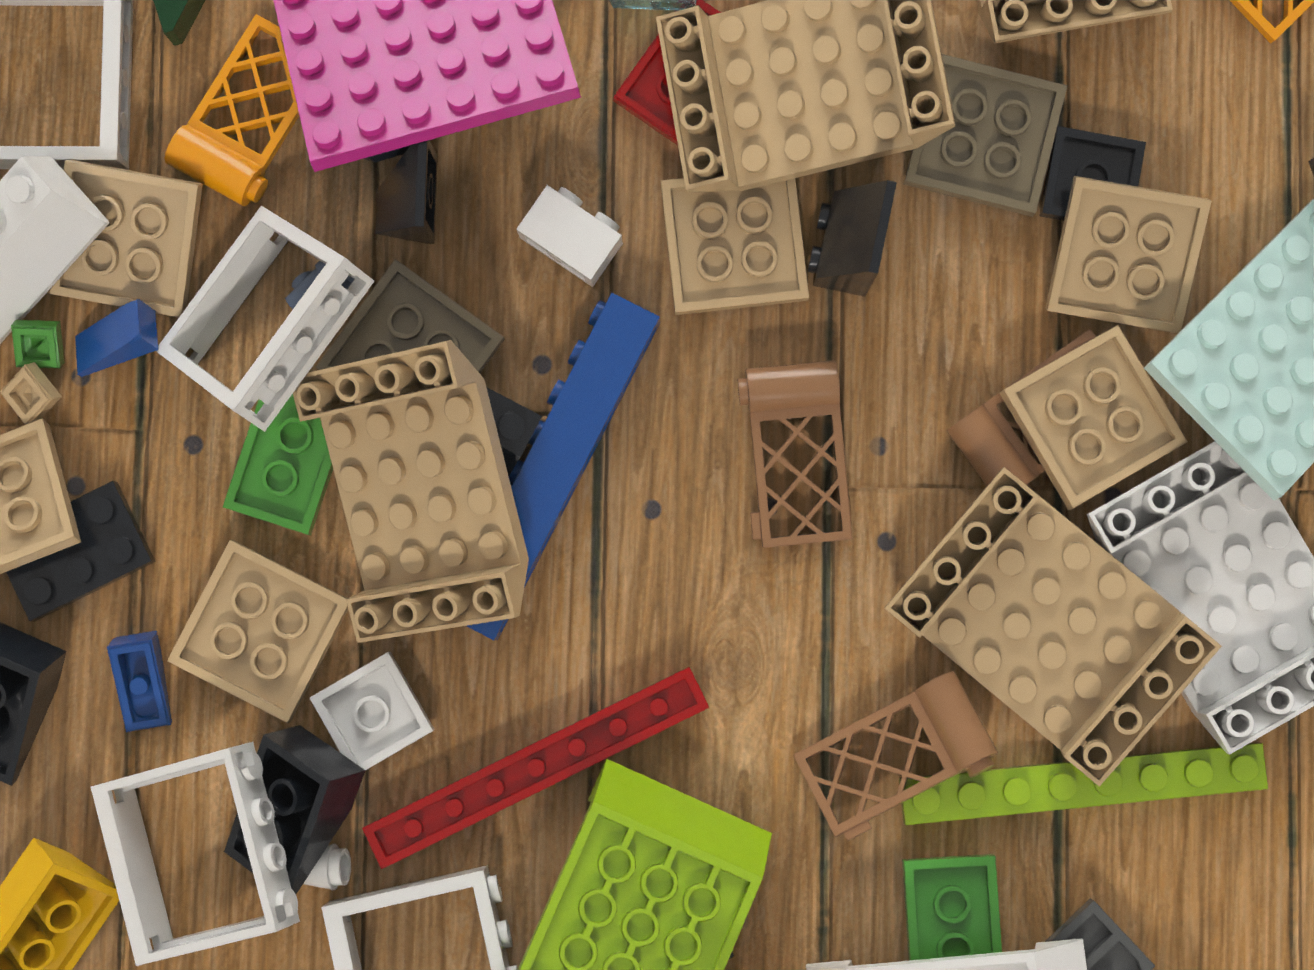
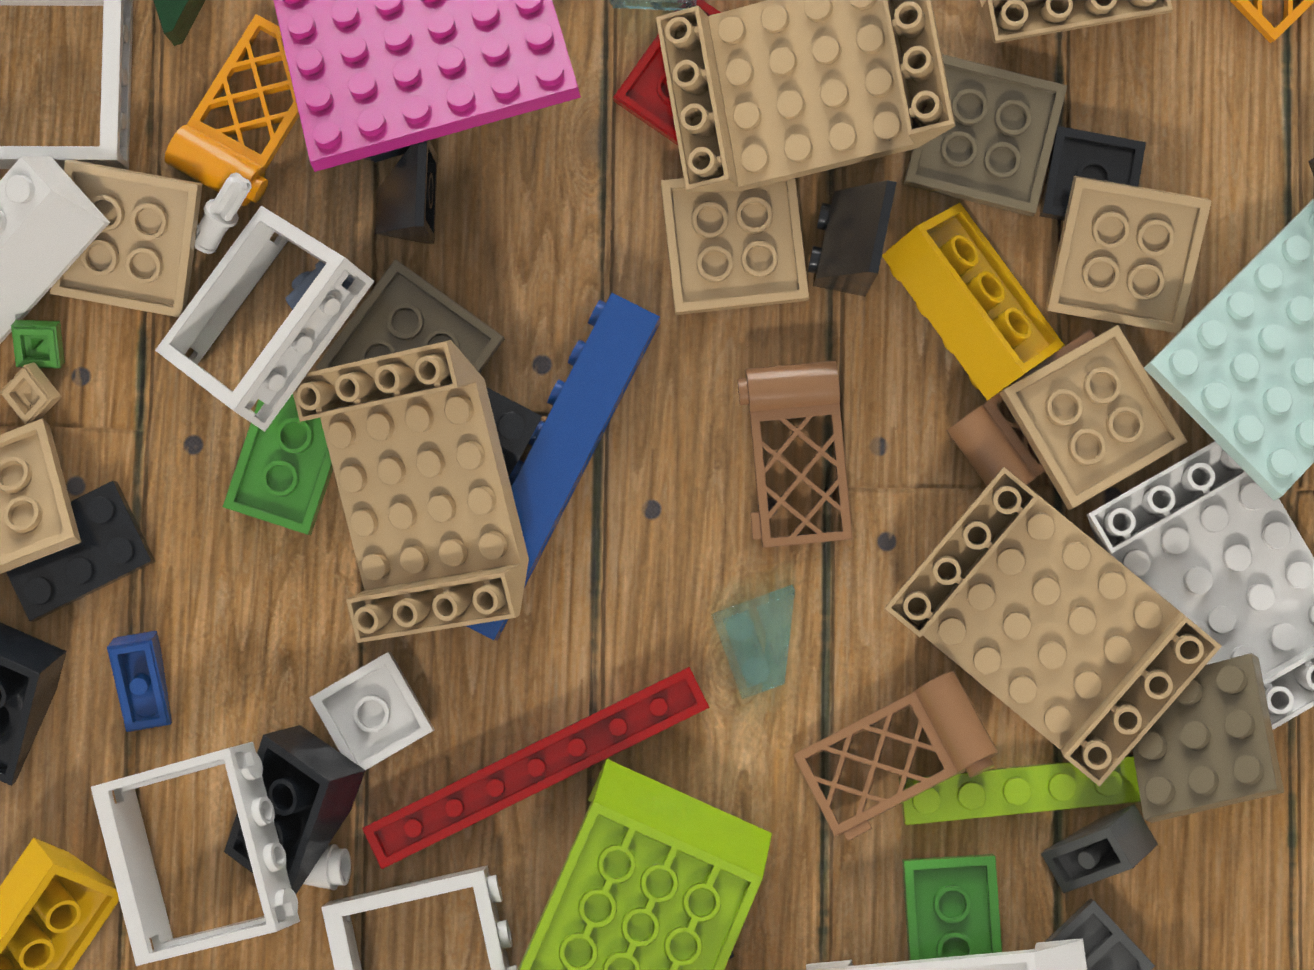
blue slope [75,299,158,377] -> none
tan plate [167,540,349,723] -> none
white brick [516,185,623,287] -> none
none -> white axle [195,173,252,254]
none -> clear light blue wing [711,584,795,699]
none -> yellow slope [882,203,1065,401]
none -> dark grey slope [1041,804,1158,893]
none -> dark tan plate [1133,653,1284,823]

